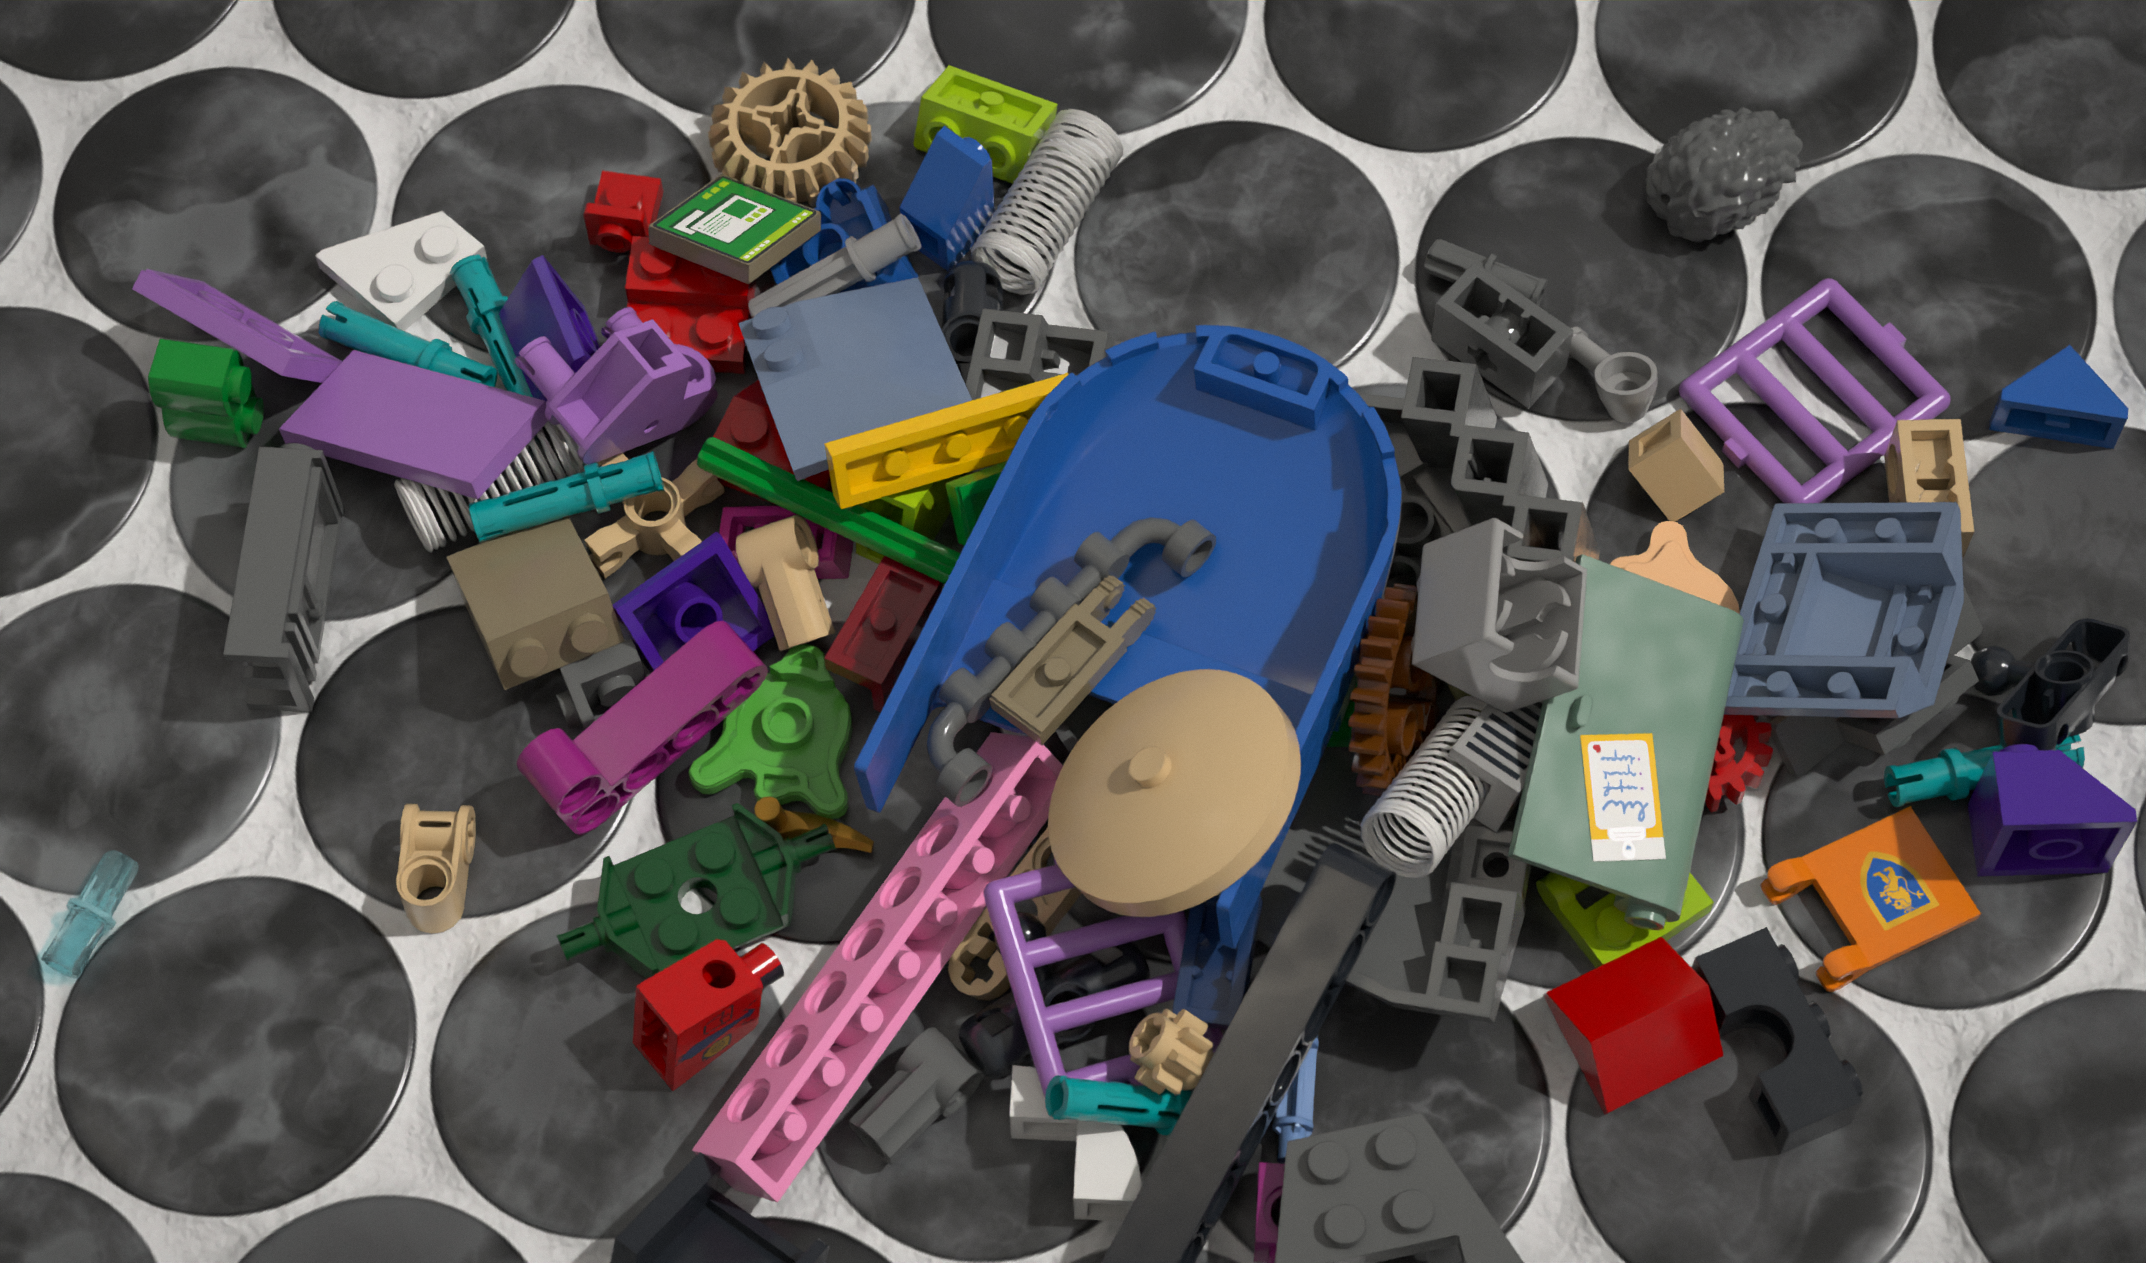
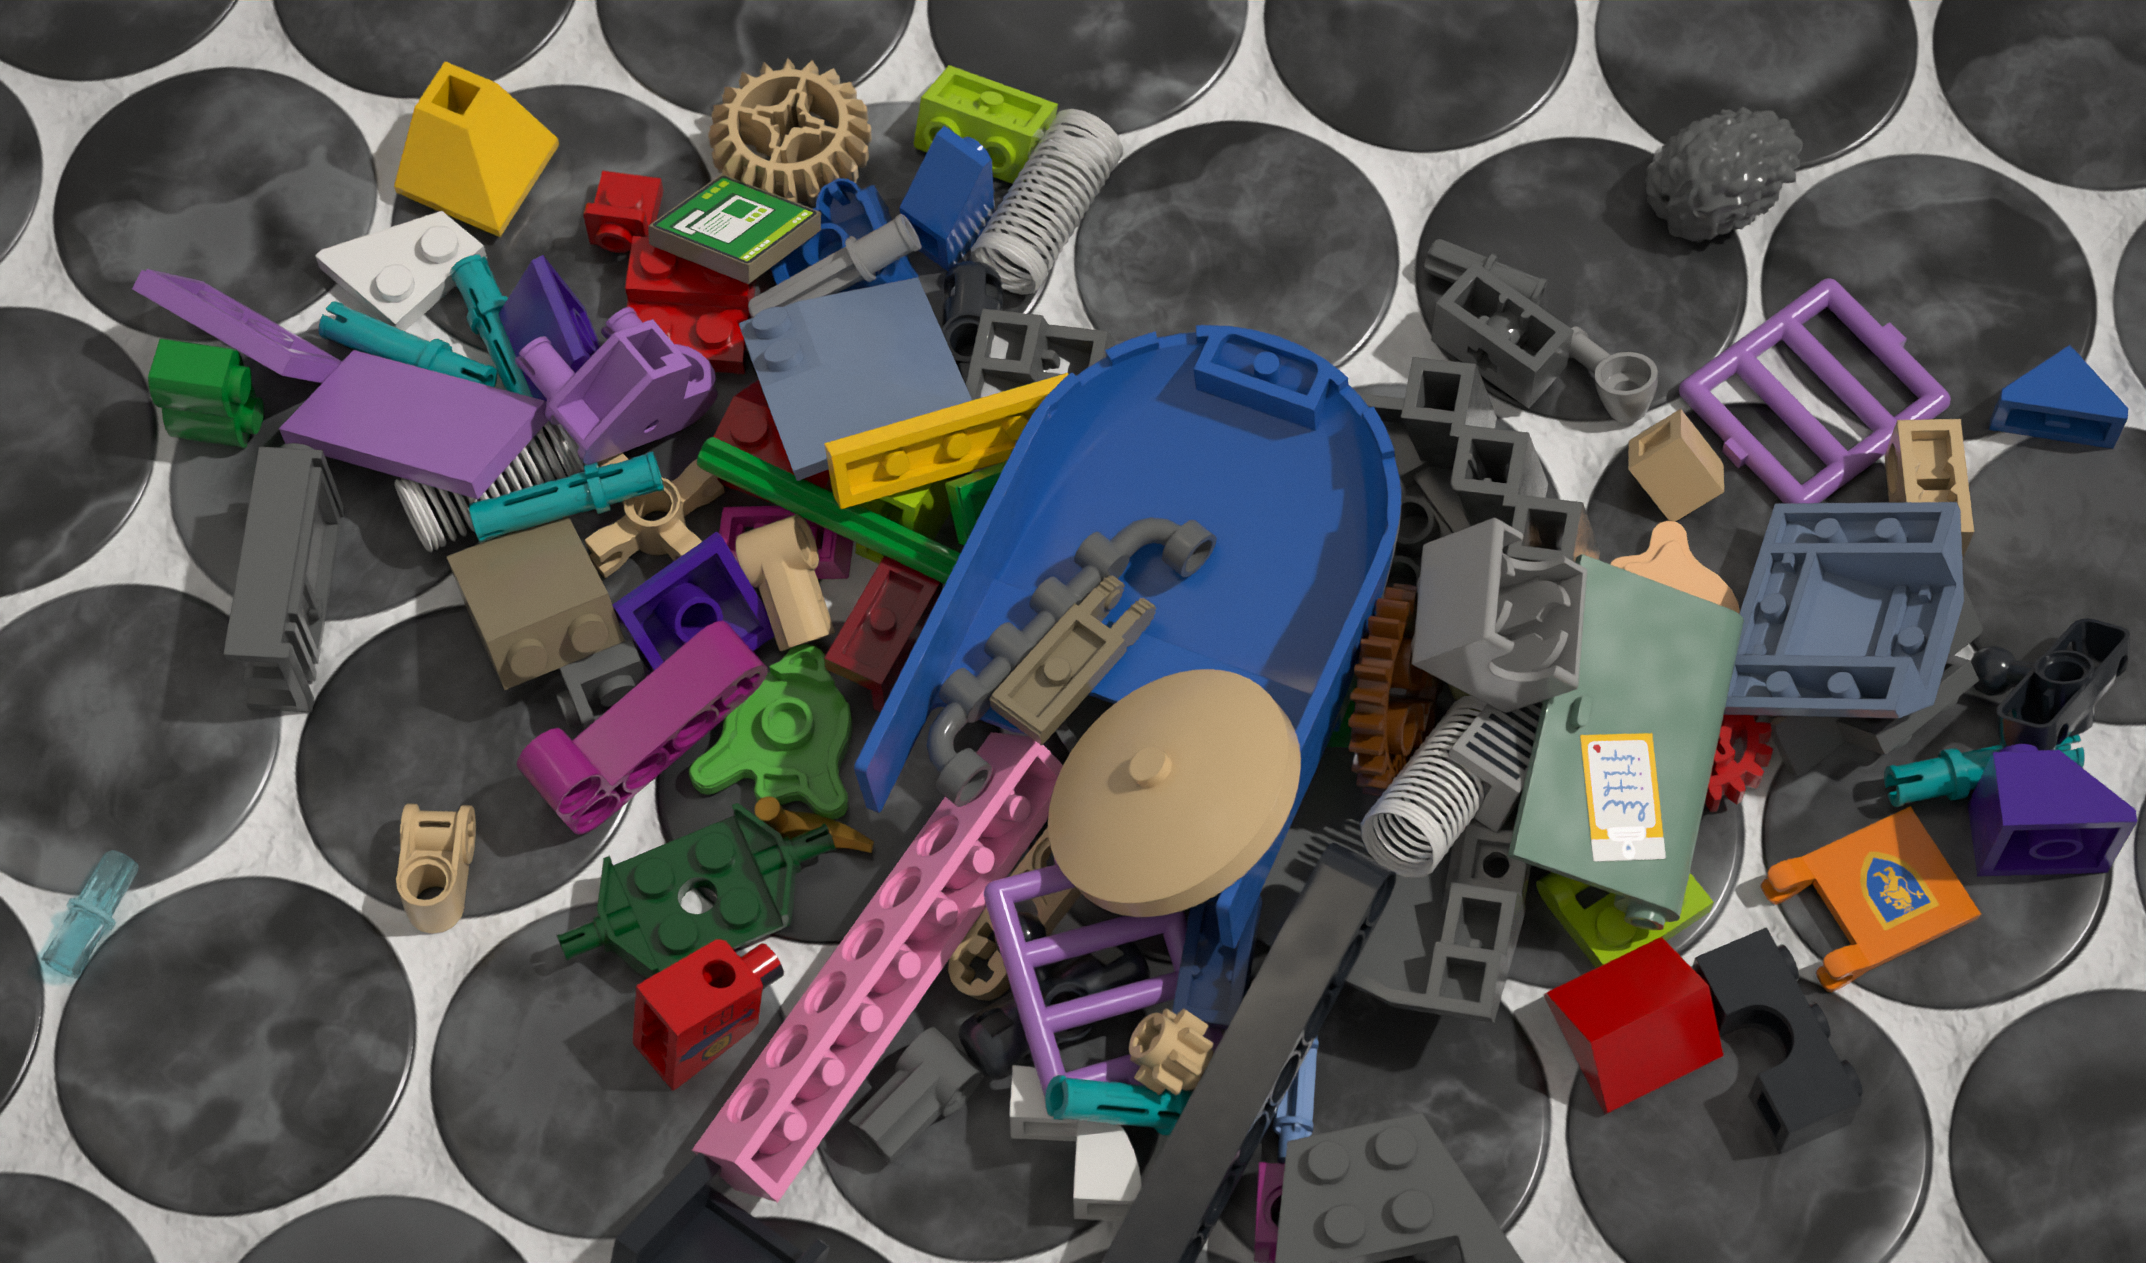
none -> yellow slope [394,61,559,237]

